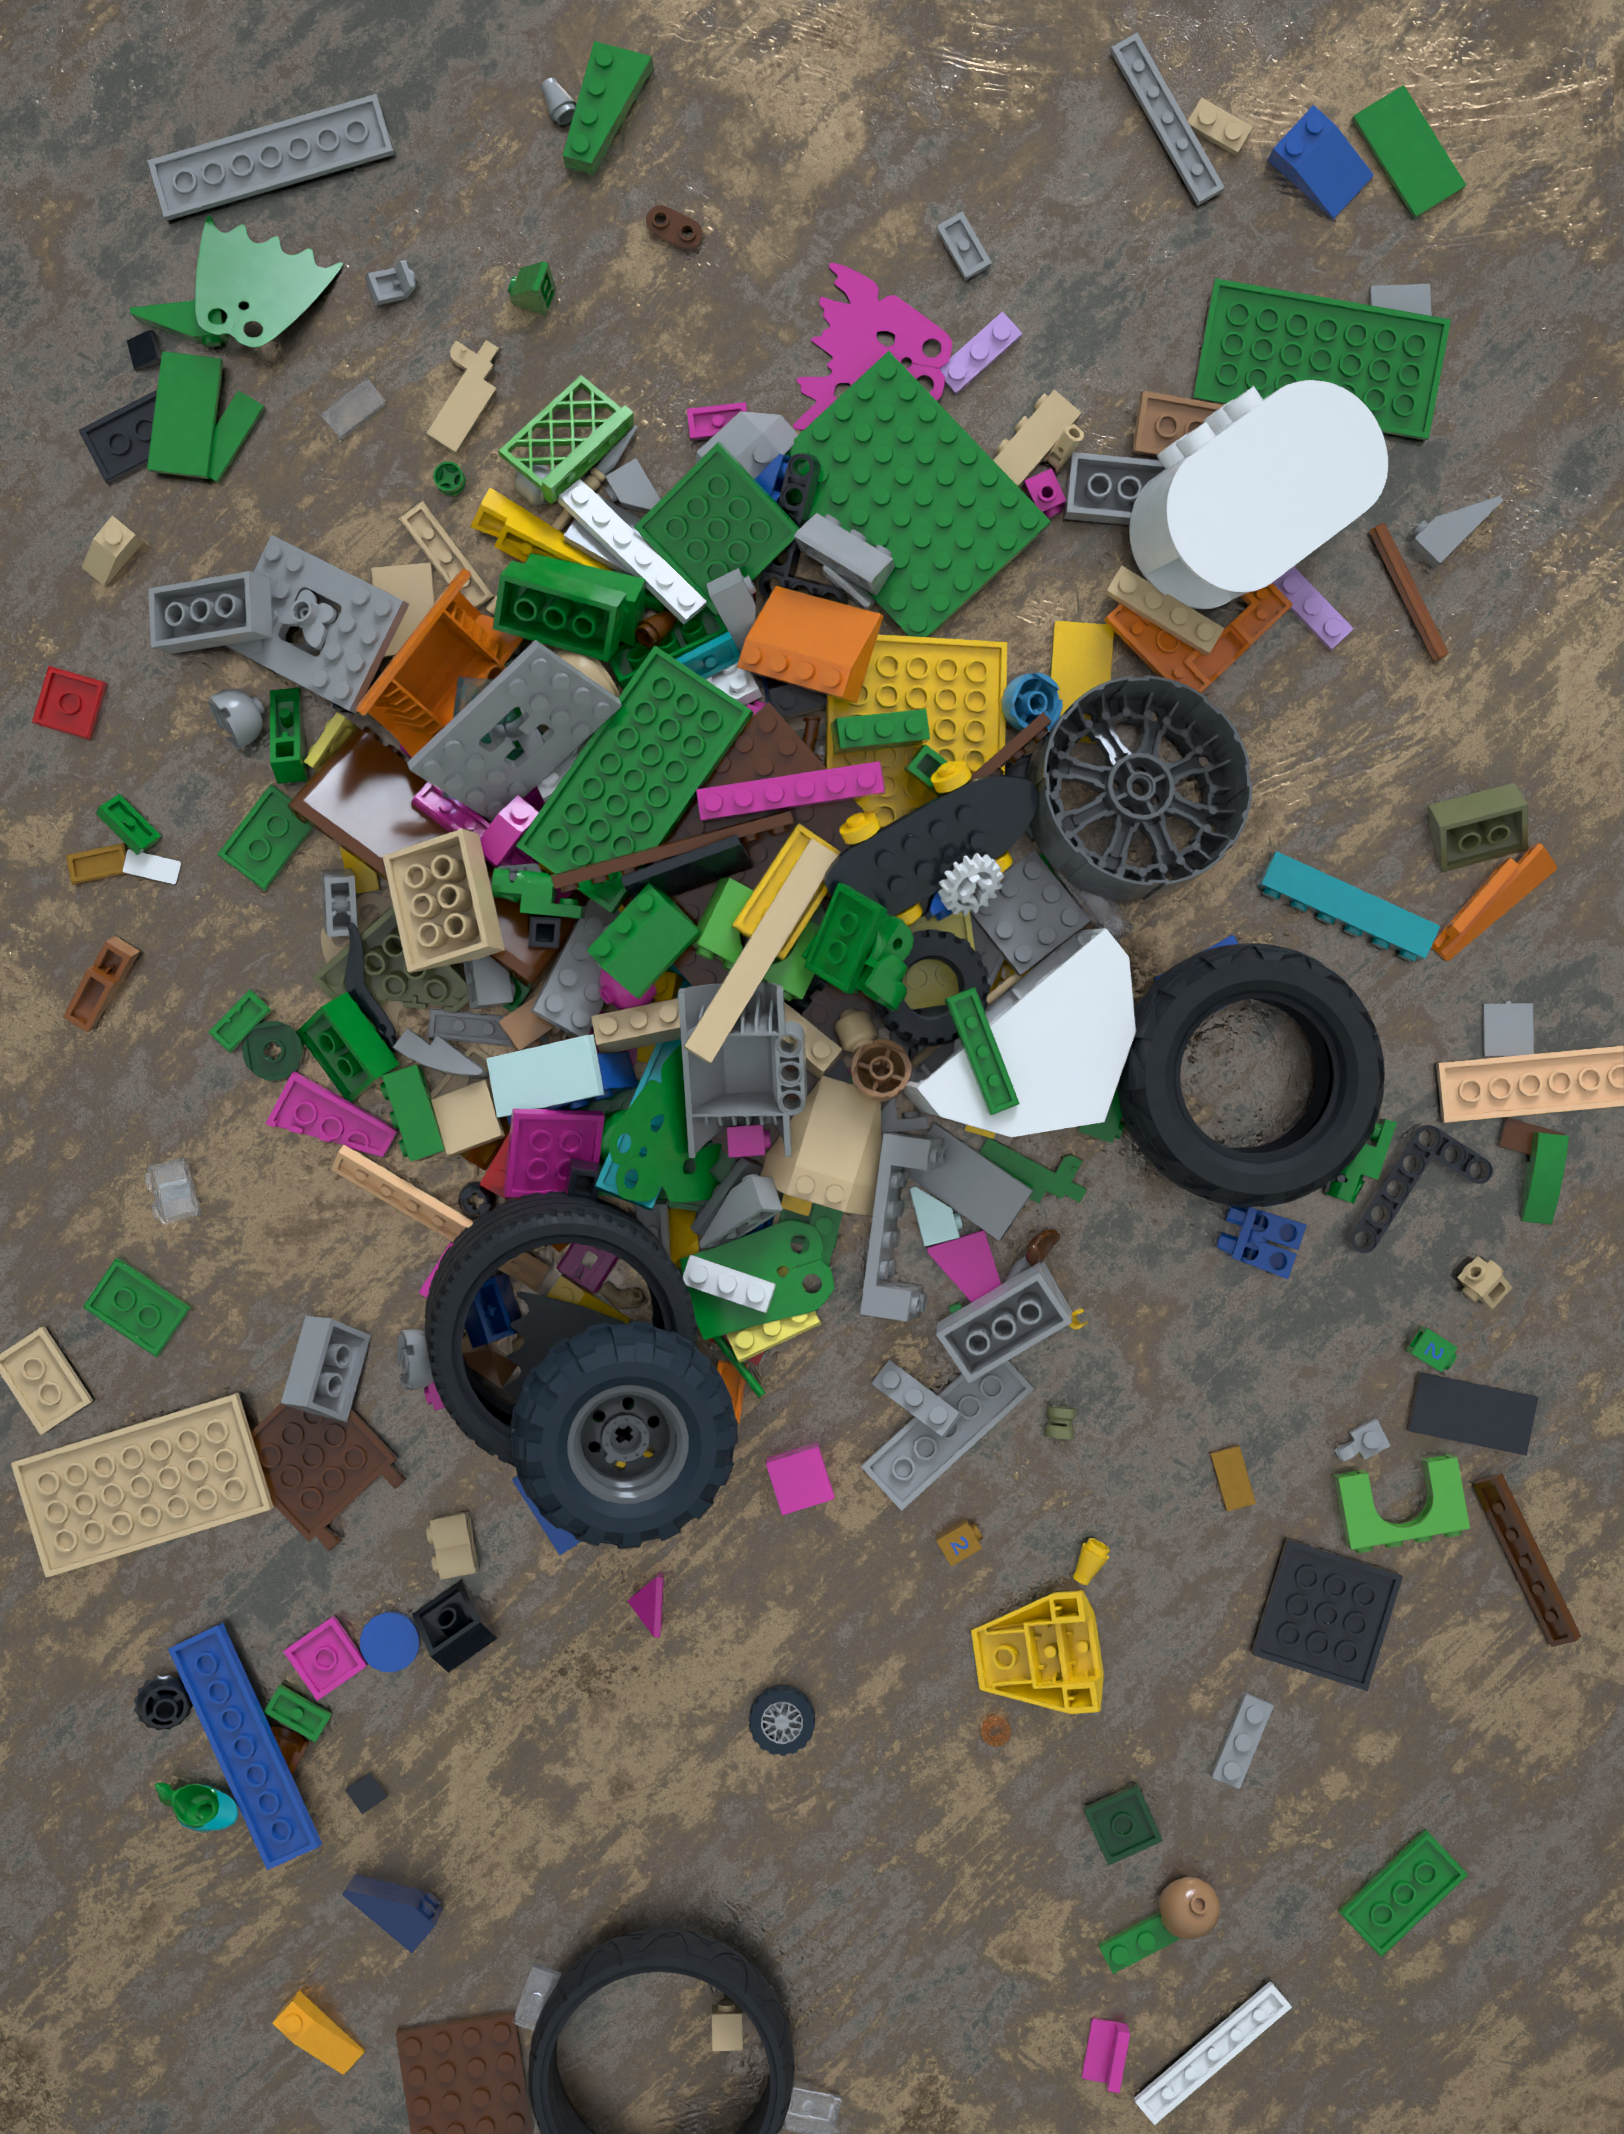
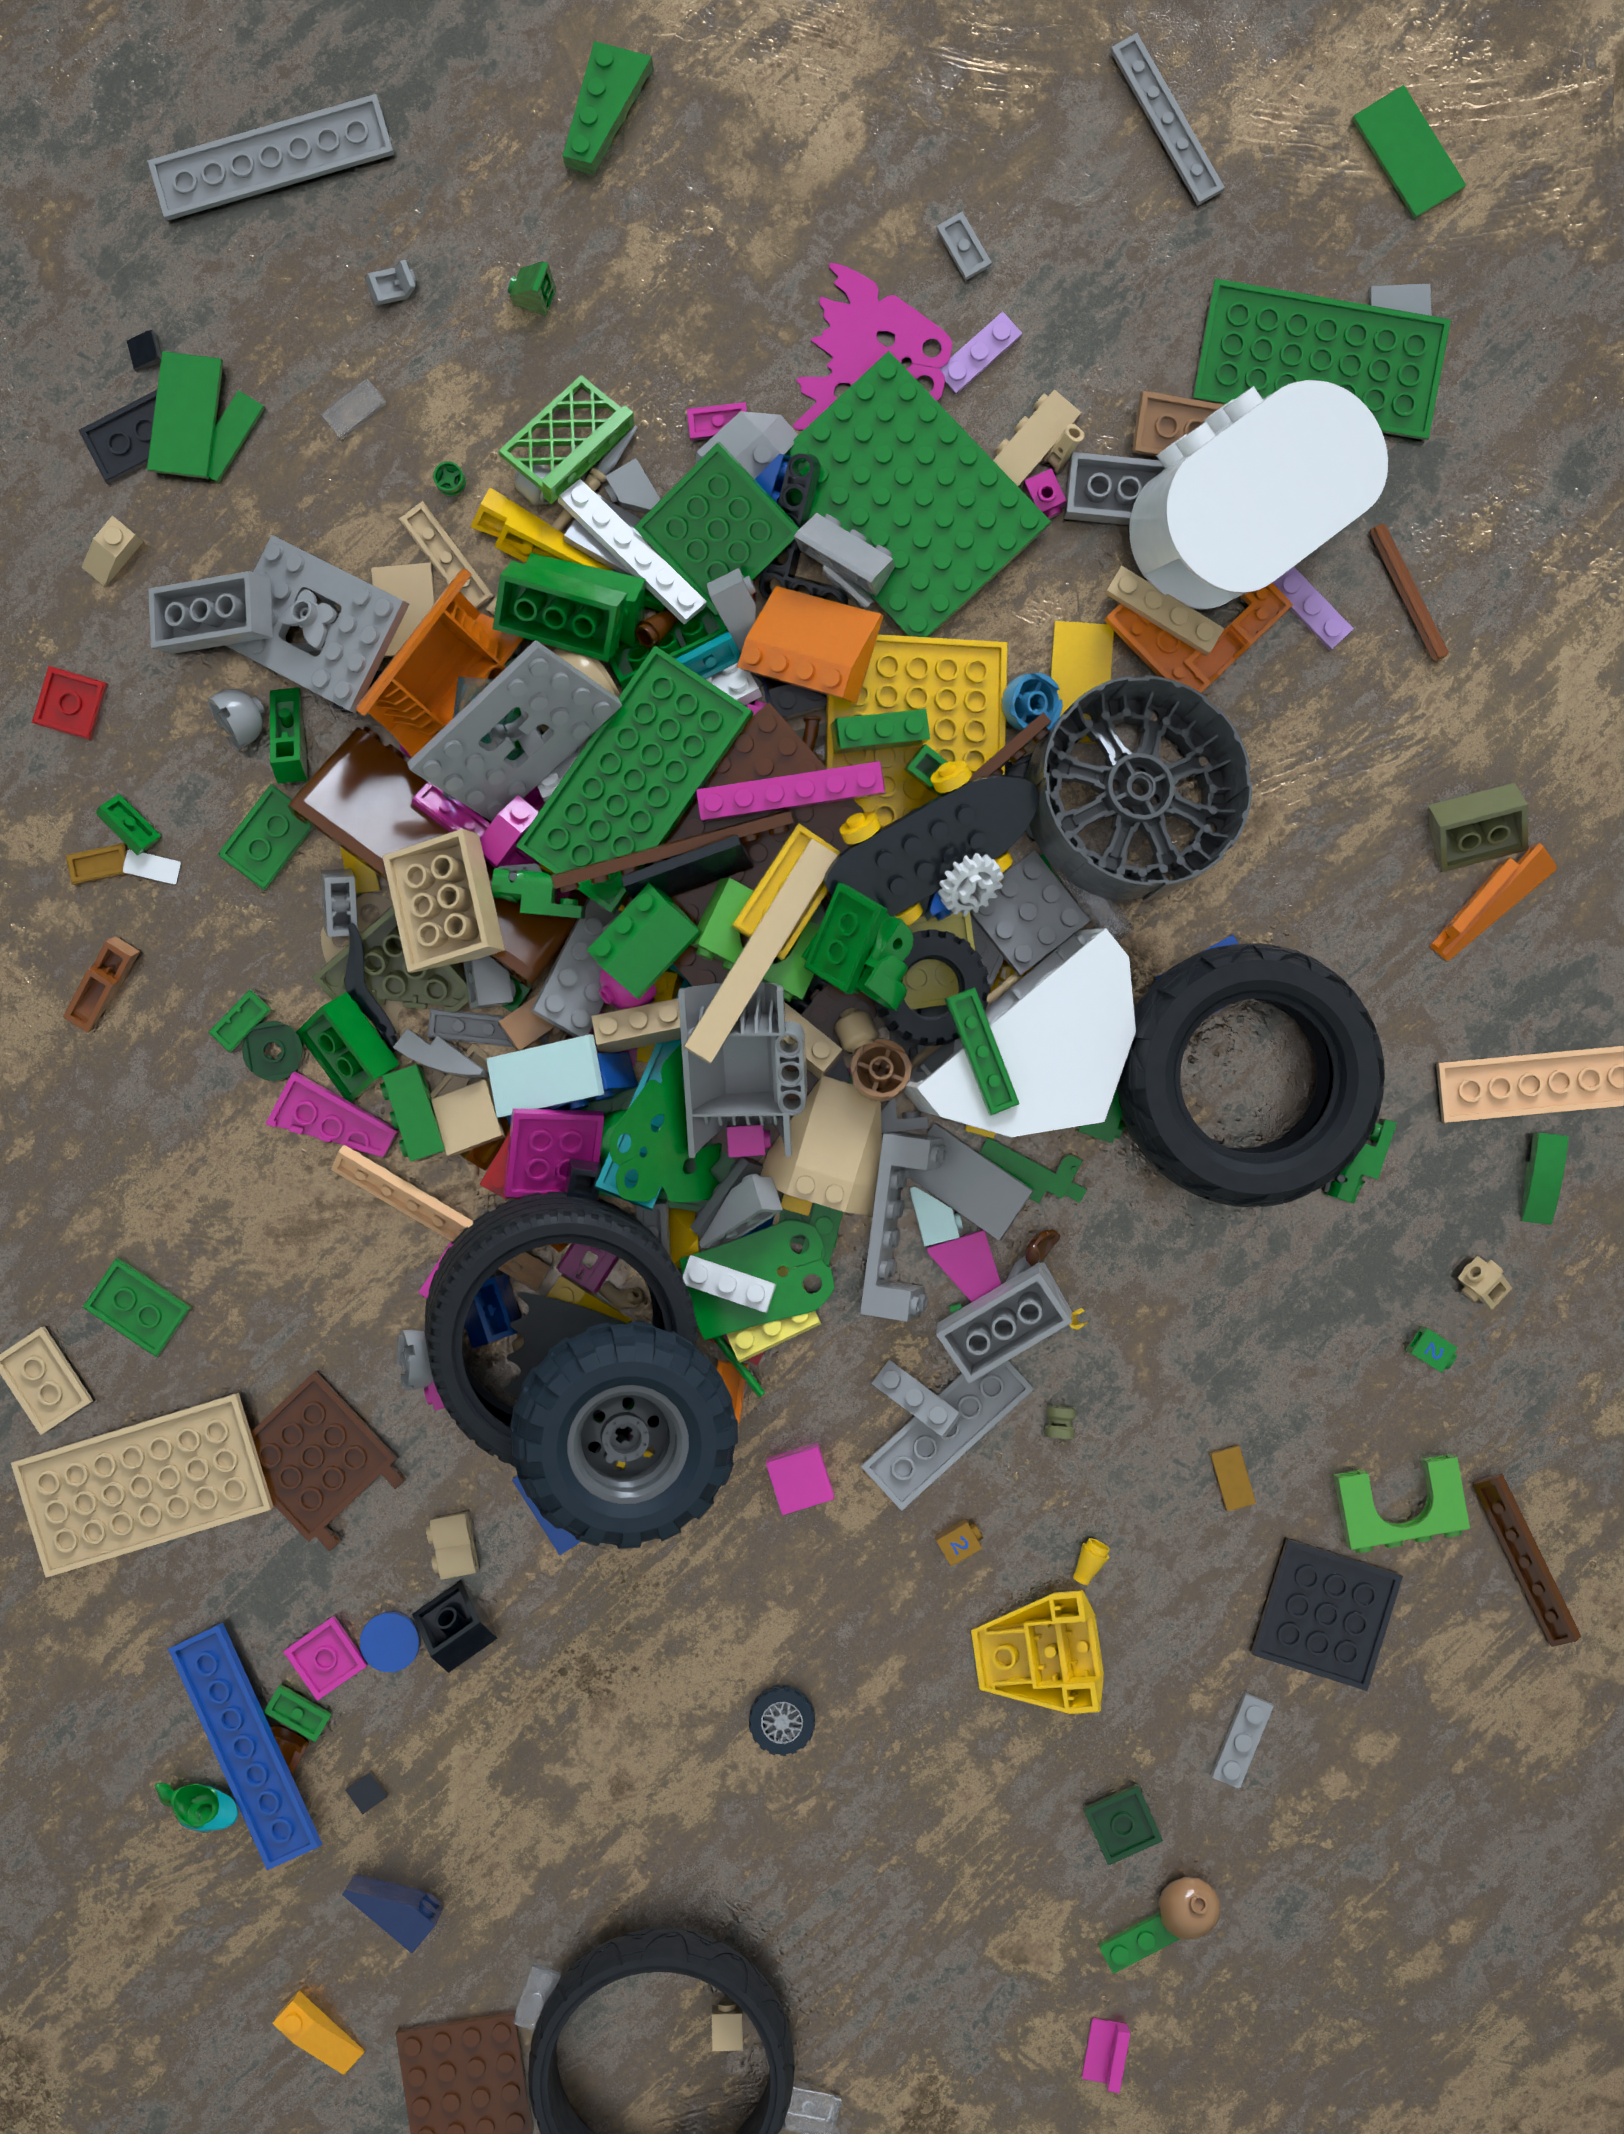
green slope [130,300,229,347] -> none
black piece [134,1674,193,1731] -> none
clear brick [145,1157,201,1225] -> none
piece [195,215,343,348] -> none
light grey slope [281,1316,371,1422] -> none
light yellow plate [304,712,358,771] -> none
tan piece [426,340,499,455] -> none
black piece [458,1181,496,1219] -> none
medium nougat slope [462,1334,518,1388] -> none
black slope [528,914,561,948] -> none
light grey cone [540,77,577,125] -> none
dark pink slope [627,1572,664,1638] -> none
reddish brown plate [646,205,703,252] -> none
clear orange plate [981,1716,1011,1747] -> none
white plate [1134,1981,1292,2125] -> none
tan plate [1188,97,1253,156] -> none
blue hips [1216,1206,1307,1279] -> none
teal brick [1257,851,1440,963] -> none
blue slope [1268,105,1374,220] -> none
light grey plate [1334,1418,1391,1462] -> none
green tile [1338,1829,1468,1957] -> none
black beam [1346,1125,1493,1253] -> none
black tile [1407,1372,1538,1456] -> none
light grey slope [1409,496,1503,569] -> none
light grey piece [1482,1001,1534,1057] -> none
reddish brown tile [1497,1117,1565,1155] -> none

